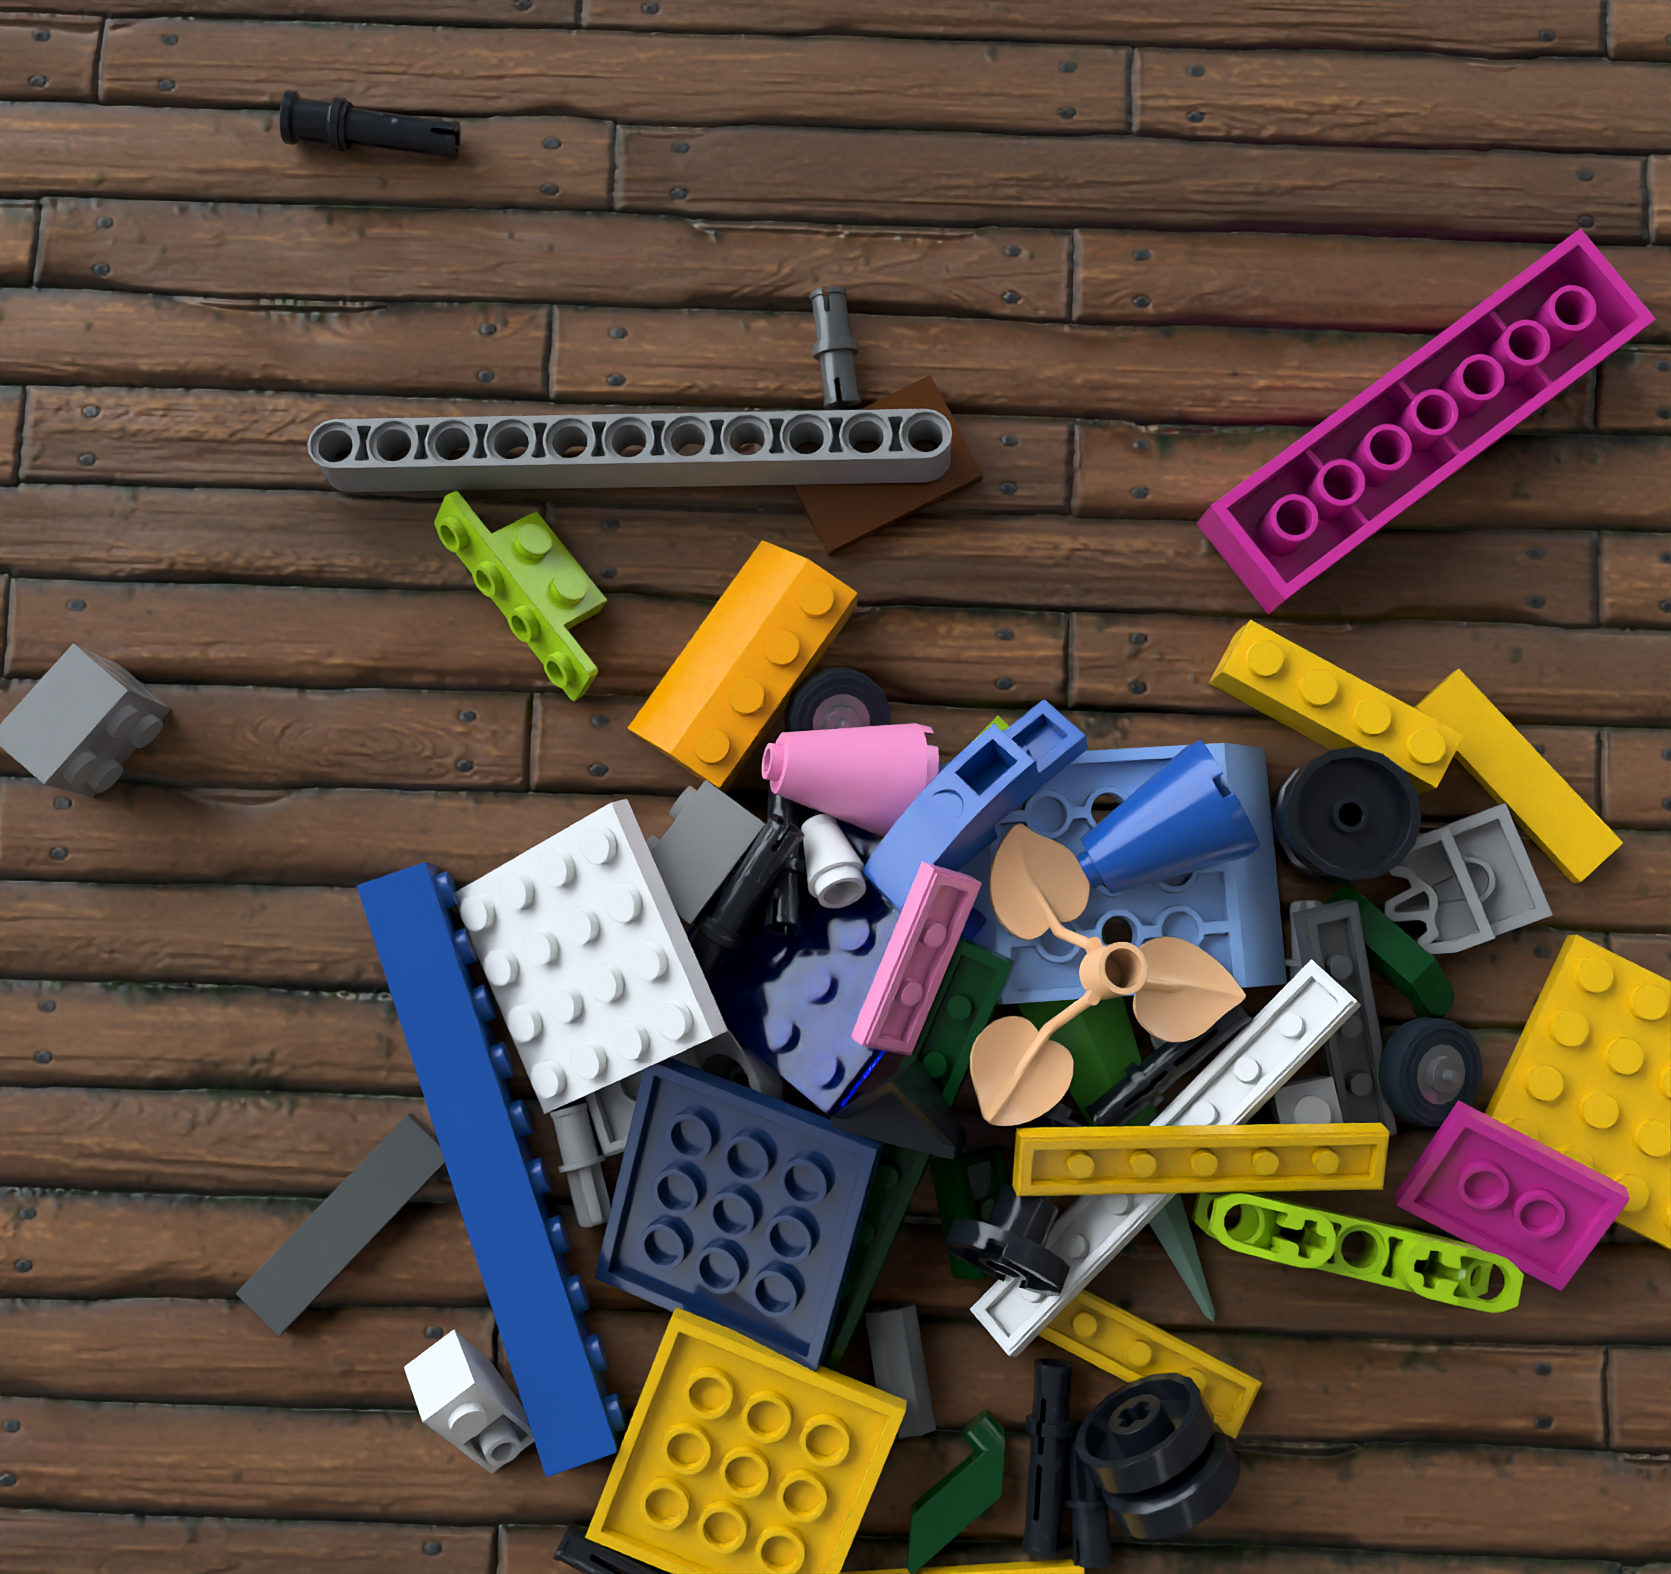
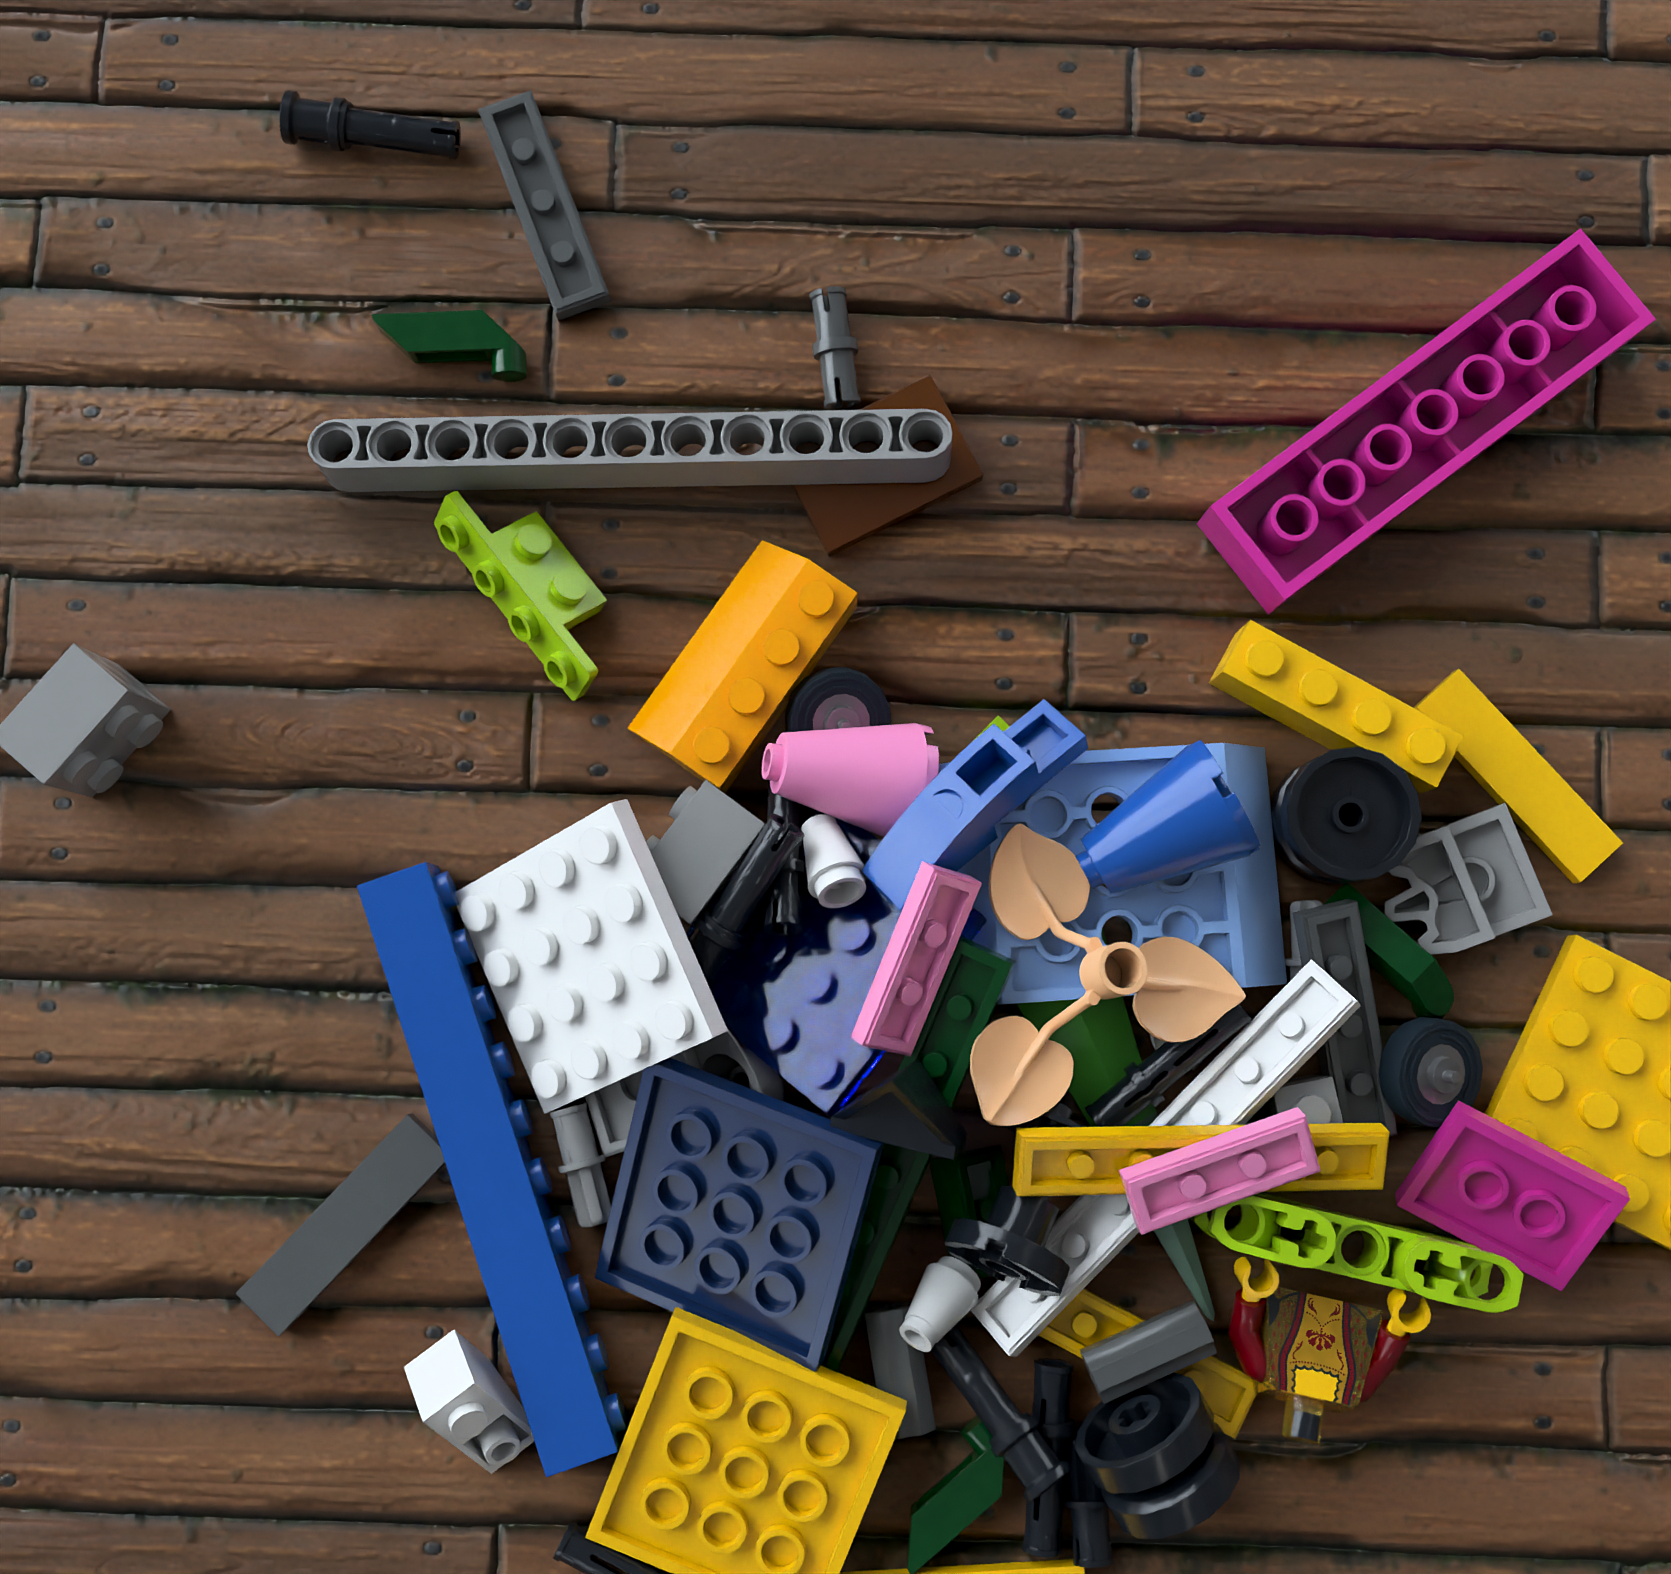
none -> dark green piece [372,310,527,382]
none -> dark grey tile [478,90,611,321]
none -> white cone [899,1256,981,1352]
none -> black pin [931,1325,1073,1504]
none -> dark grey axle [1080,1300,1217,1404]
none -> bright pink tile [1119,1107,1321,1235]
none -> torso [1228,1256,1431,1444]

